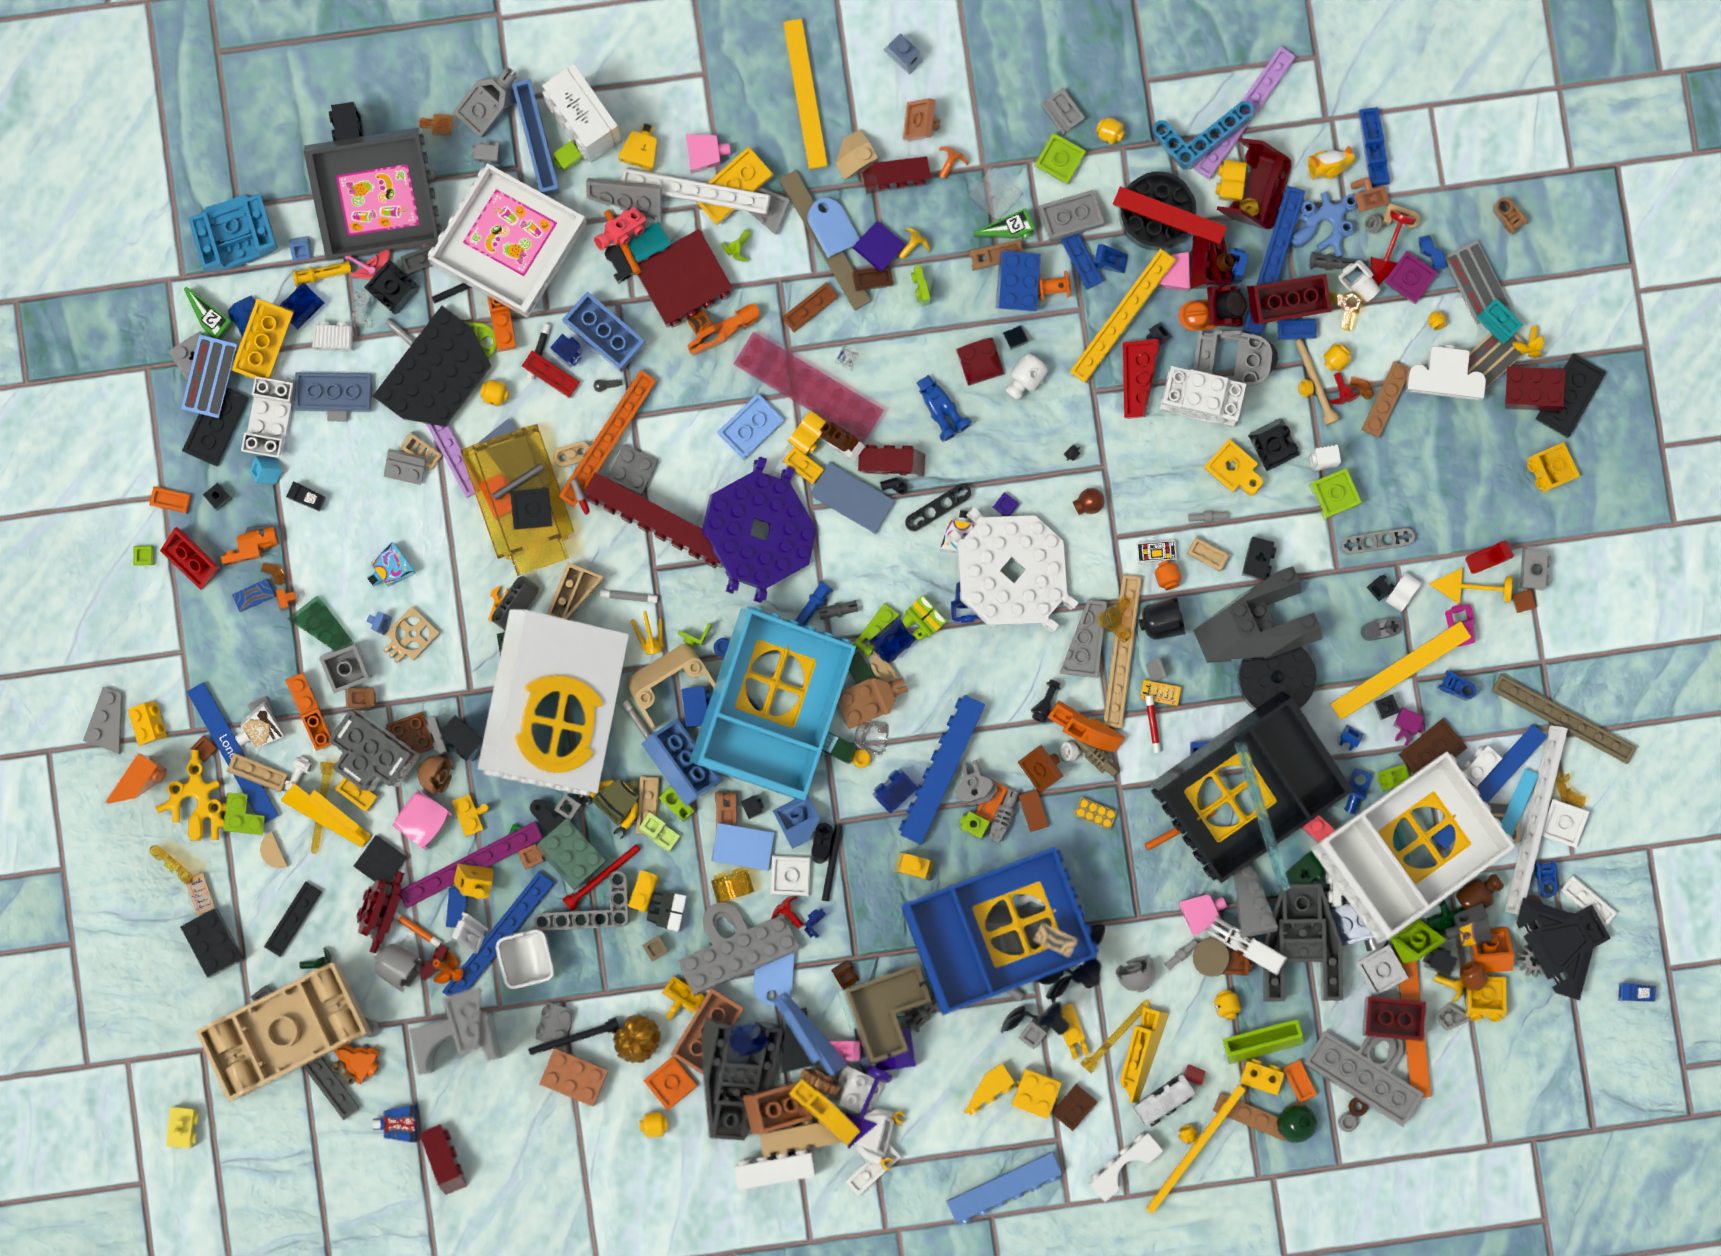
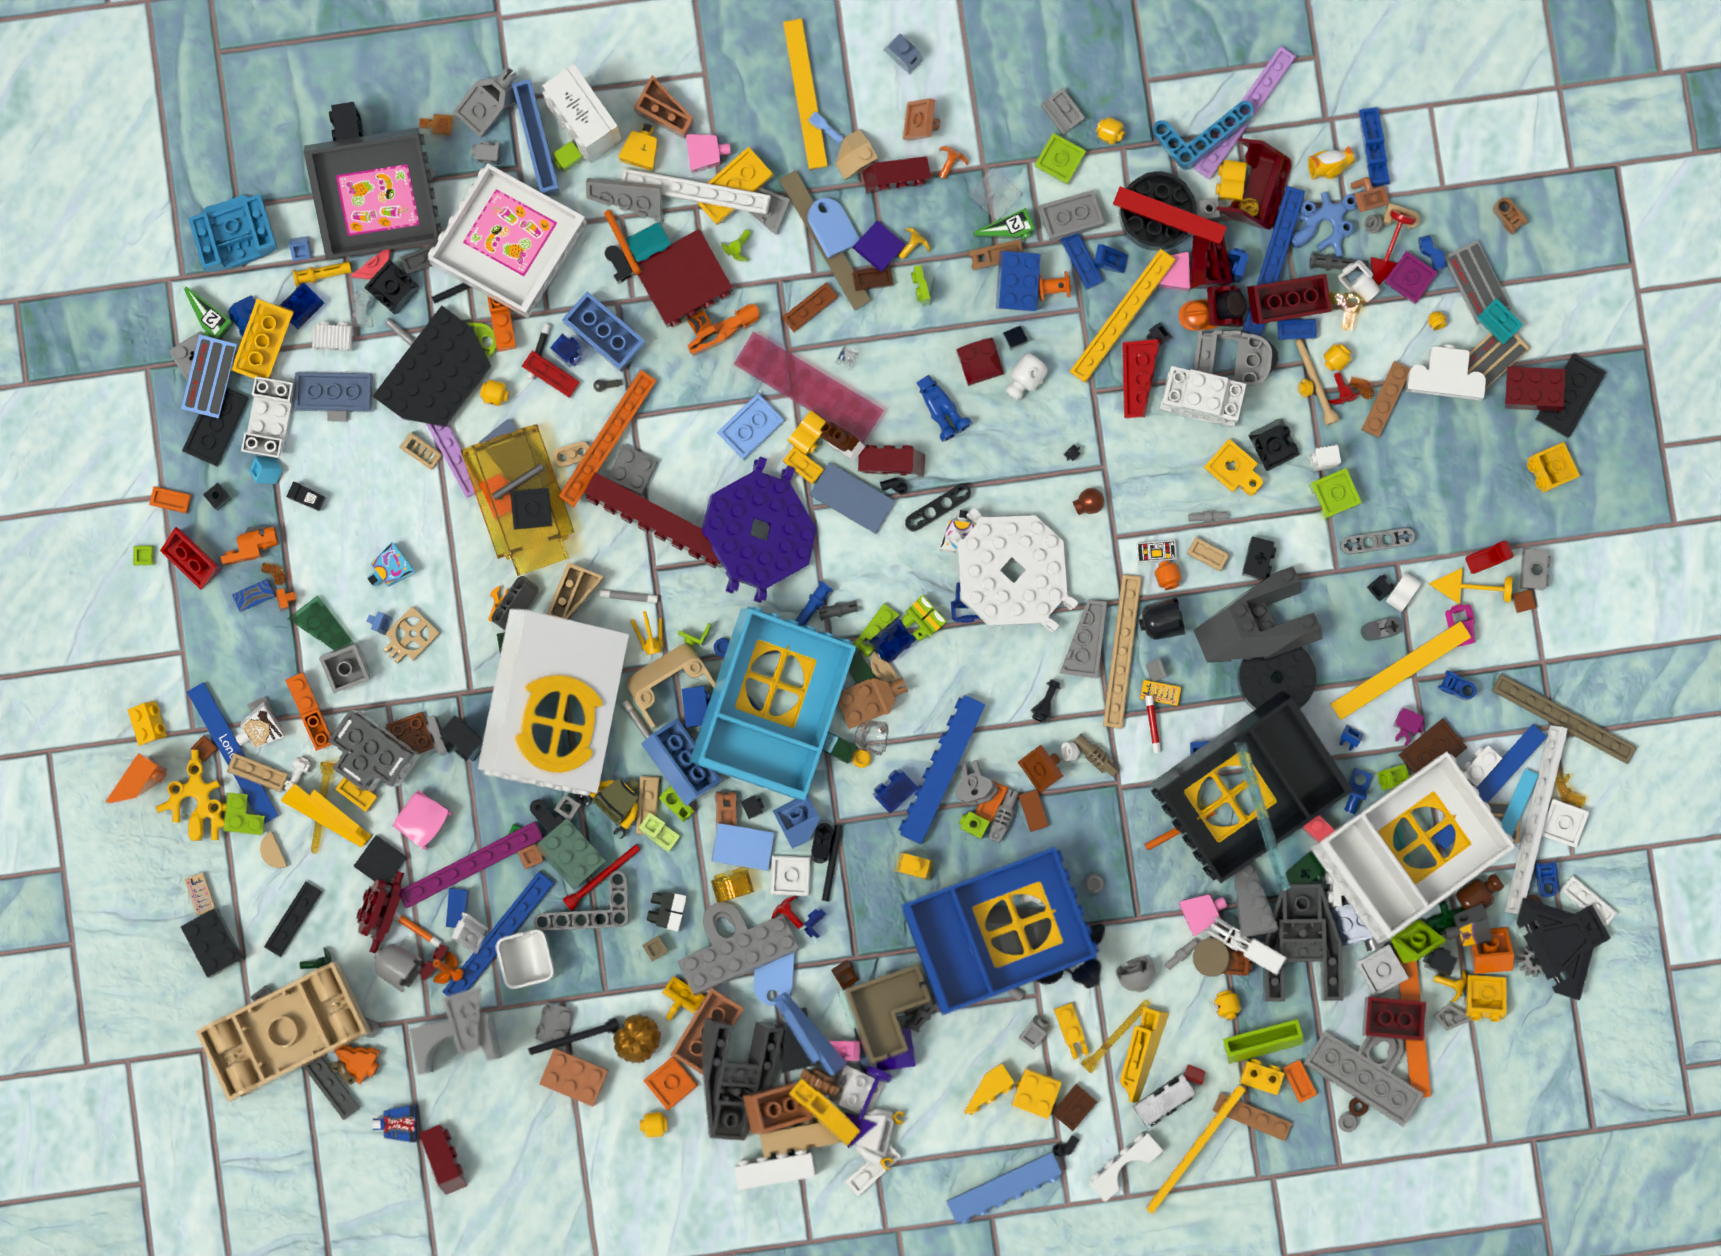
light grey wing [83,687,122,754] -> none
clear yellow plate [149,845,193,884] -> none
light yellow brick [166,1106,199,1148] -> none
bright pink hinge [344,255,376,275] -> none
medium nougat bracket [345,688,376,708] -> none
light grey plate [383,449,426,485] -> none
medium nougat cylinder [417,755,453,795] -> none
yellow plate [452,794,490,837] -> none
yellow torso [454,864,494,899] -> none
light grey piece [570,479,590,515] -> none
coral brick [594,207,647,250] -> none
yellow brick [628,870,659,913] -> none
clear blue brick [728,1024,771,1057] -> none
dark purple tile [992,492,1019,516] -> none
black plant [1001,975,1071,1035] -> none
tile [1033,923,1077,957] -> none
orange slope [1048,700,1125,752] -> none
yellow tile [1074,797,1117,830] -> none
clear yellow axle [1097,596,1131,642] -> none
yellow plate [1178,1124,1197,1144] -> none
reddish brown plate [1217,253,1234,272] -> none
dark green cylinder [1277,1104,1317,1143] -> none
black plate [1373,694,1400,720] -> none
dark orange head [1459,961,1488,991] -> none
yellow plant [1513,326,1544,358] -> none
blue leg [1618,983,1656,1002] -> none
none -> nougat wedge [634,75,694,139]
none -> light blue piece [809,111,843,143]
none -> black arm [1052,1135,1079,1157]
none -> light grey plate [1085,874,1104,893]
none -> light grey brick [1196,198,1223,221]

